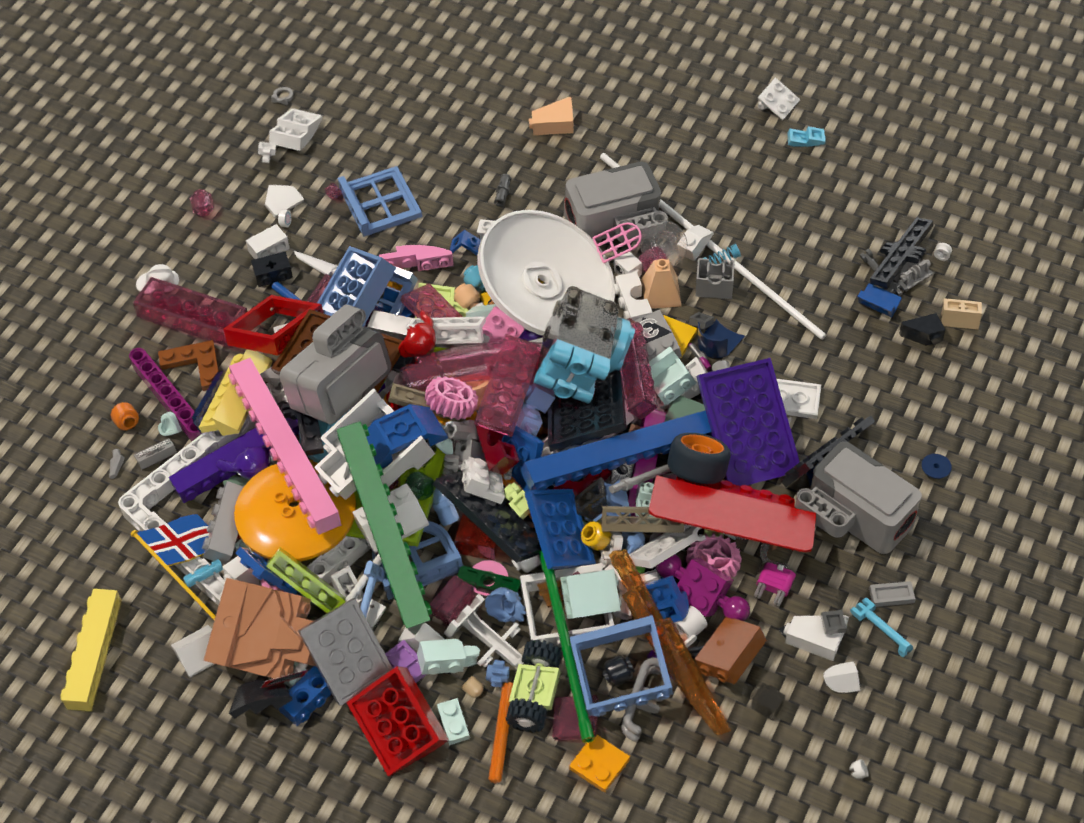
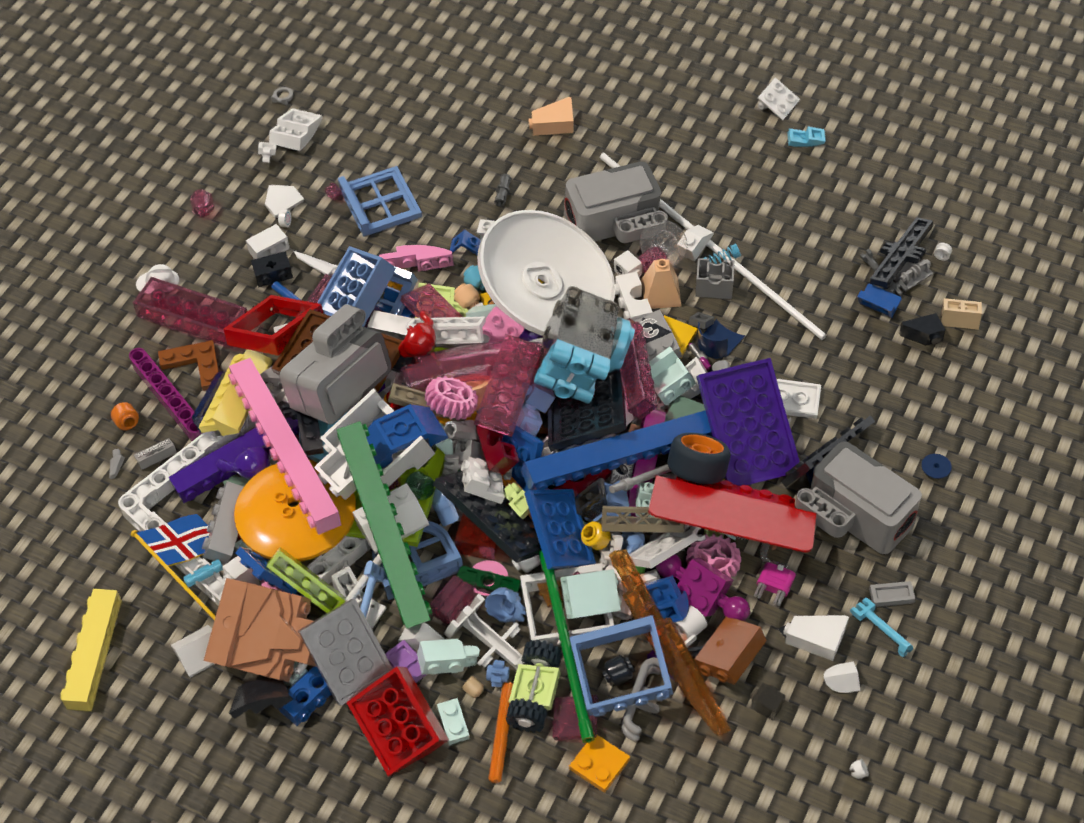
light aqua tile [158,412,182,436] -> none
sticker [261,670,308,688] -> none
bright pink window [592,222,642,264] -> none
dark grey plate [821,610,847,635] -> none

